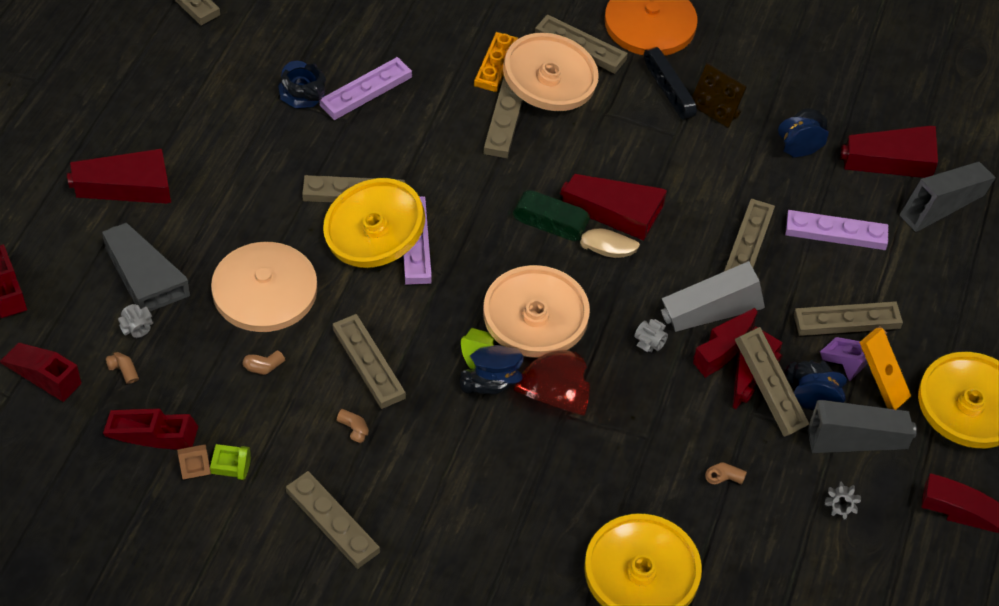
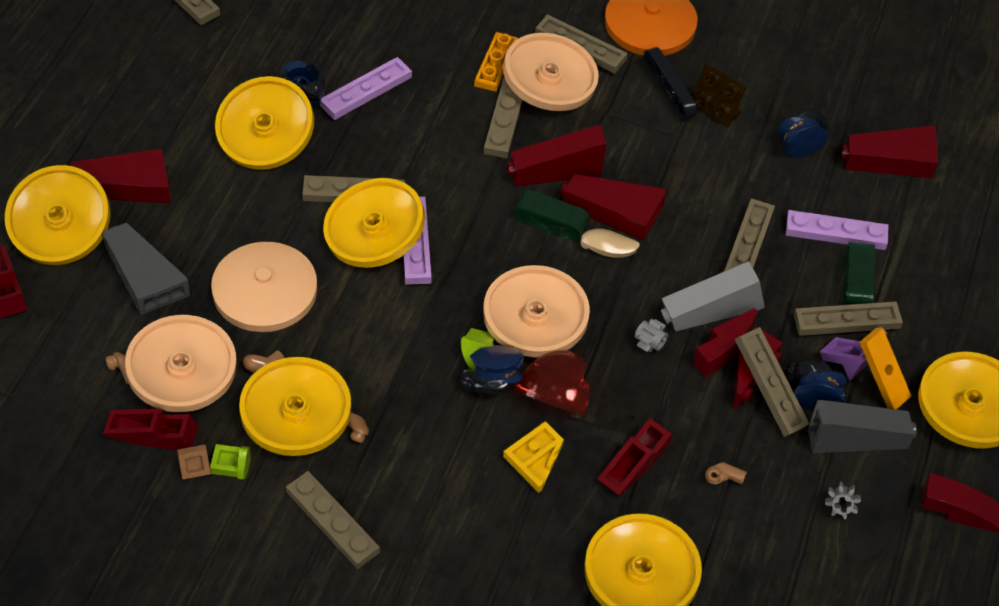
dark red slope [0,343,82,402] -> none
light grey gear [118,304,153,338] -> none
dark tan plate [333,314,406,409] -> none
dark grey slope [900,162,996,232] -> none
none -> yellow dish [5,165,110,265]
none -> light nougat dish [125,315,236,412]
none -> yellow dish [215,76,314,170]
none -> yellow dish [239,357,351,456]
none -> yellow wing [503,421,564,493]
none -> dark red slope [507,125,606,186]
none -> dark red slope [597,418,673,496]
none -> clear green beam [844,241,875,305]

